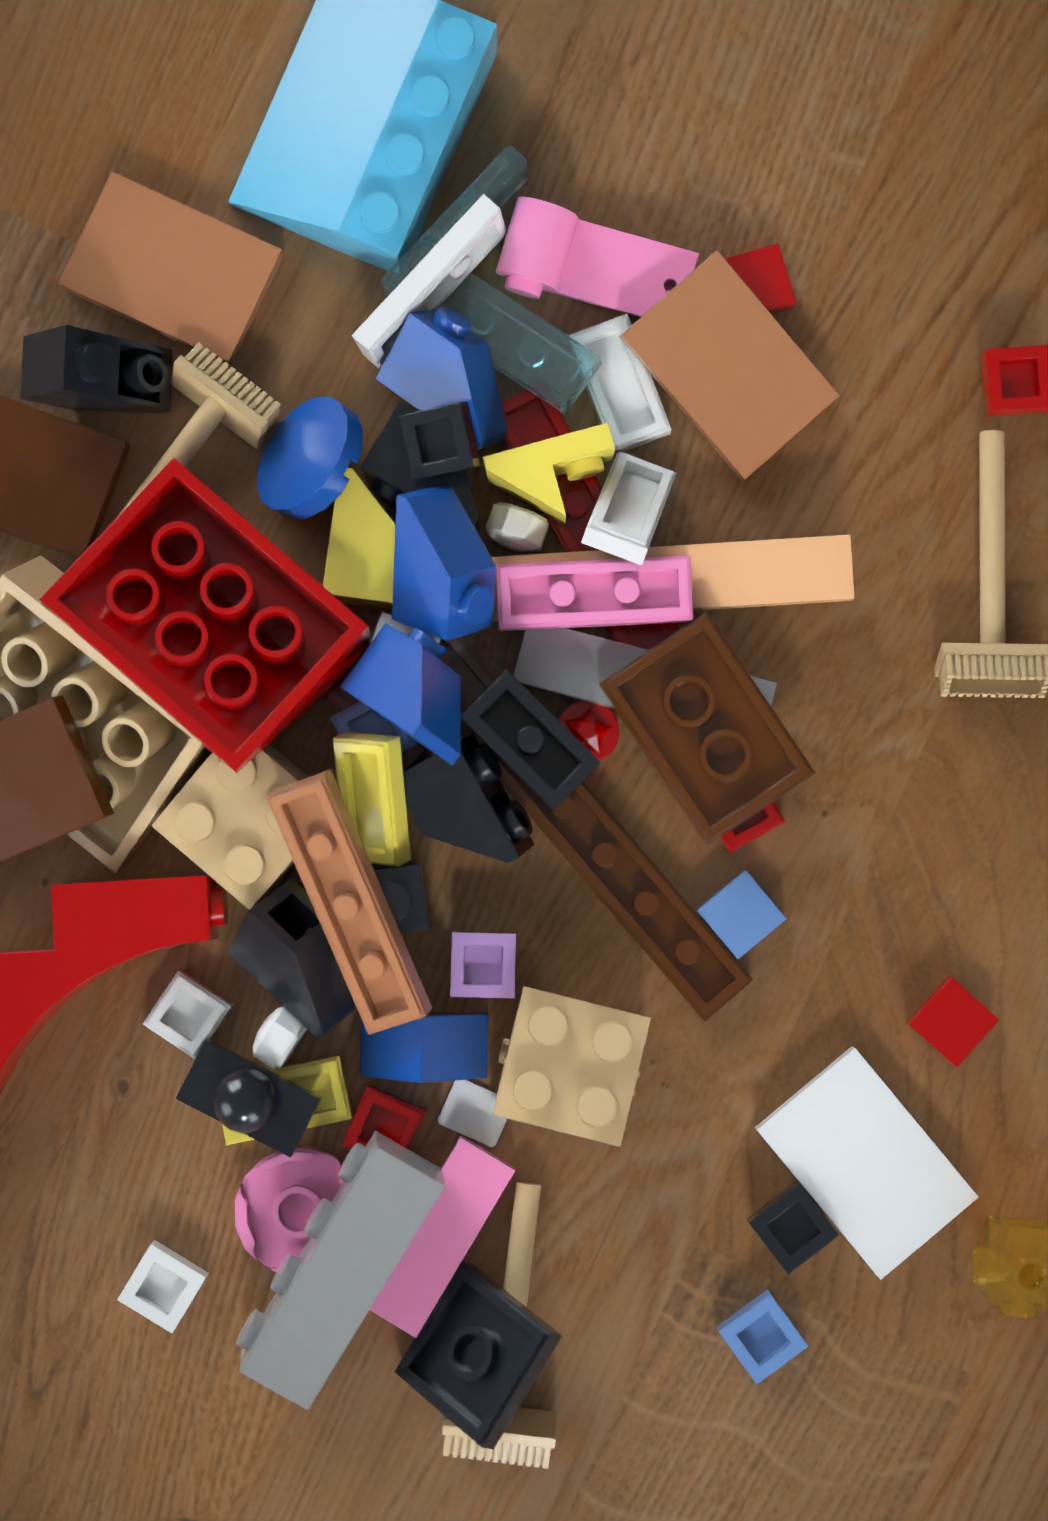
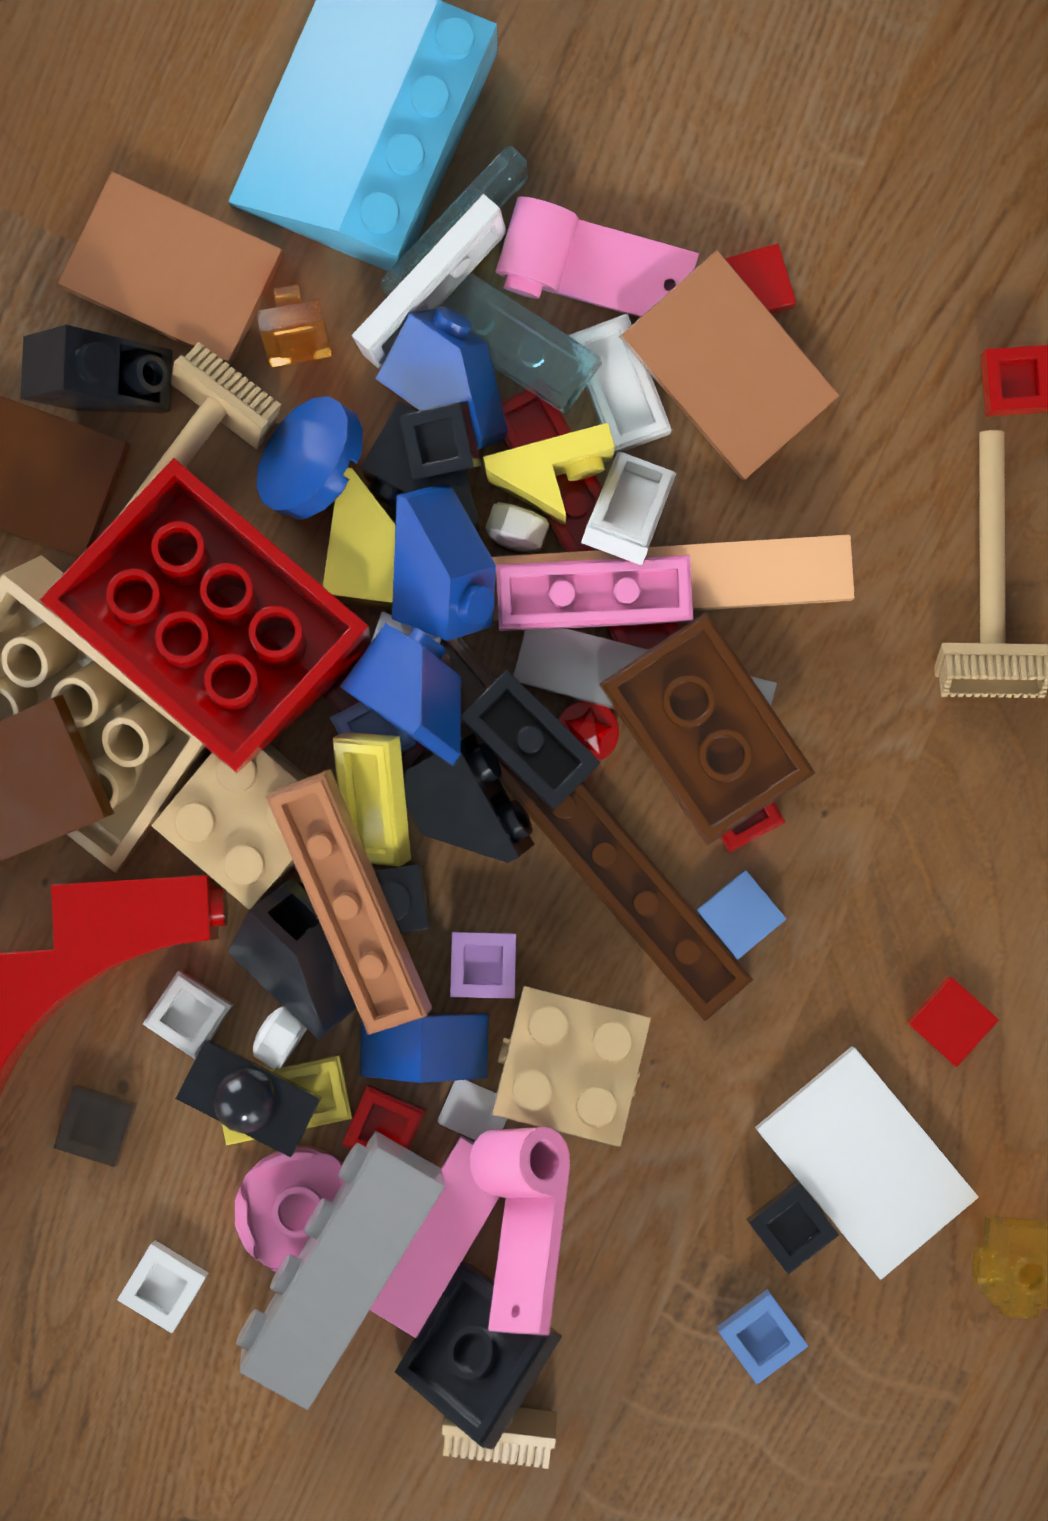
none -> clear smoke tile [53,1084,138,1167]
none -> clear orange tile [257,284,332,368]
none -> bright pink door [470,1127,570,1335]

